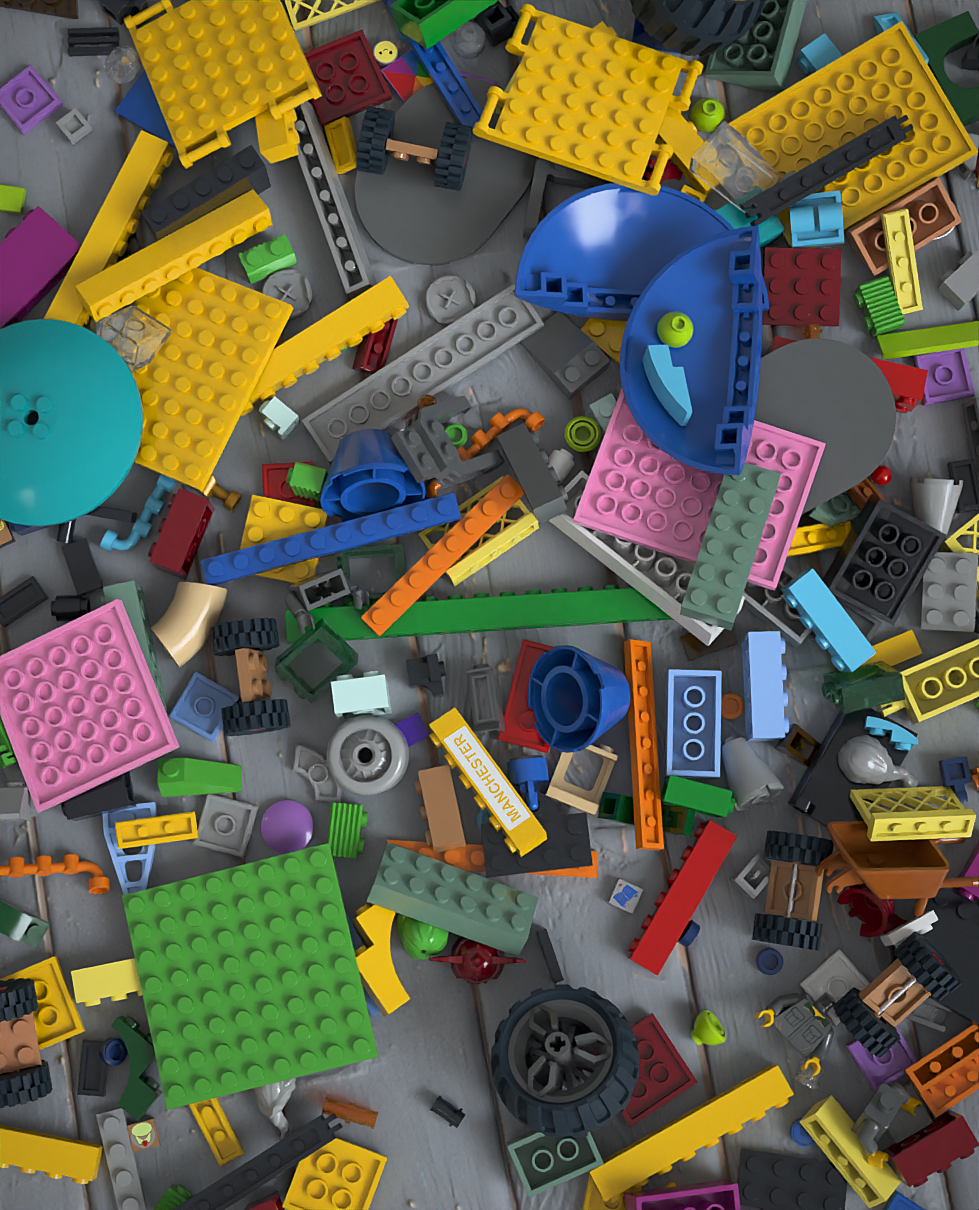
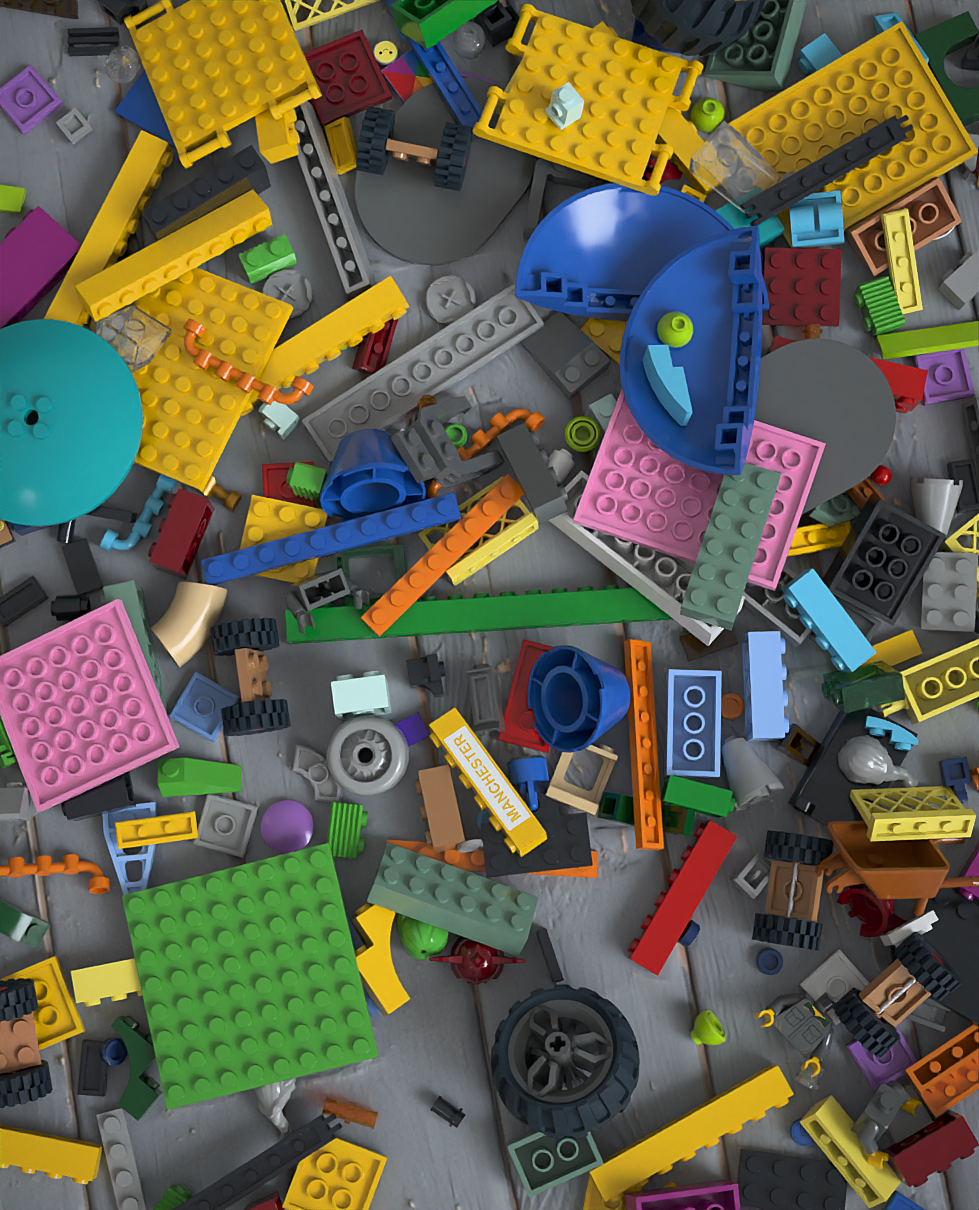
tile [127,1118,161,1152] -> none
yellow tile [189,1098,245,1167] -> none
clear green window [275,618,358,704] -> none
light grey tile [608,879,643,914] -> none
dark red plate [622,1013,697,1127] -> none
none -> orange bar [183,318,314,405]
none -> light grey piece [456,839,483,853]
none -> light aqua brick [545,82,584,130]

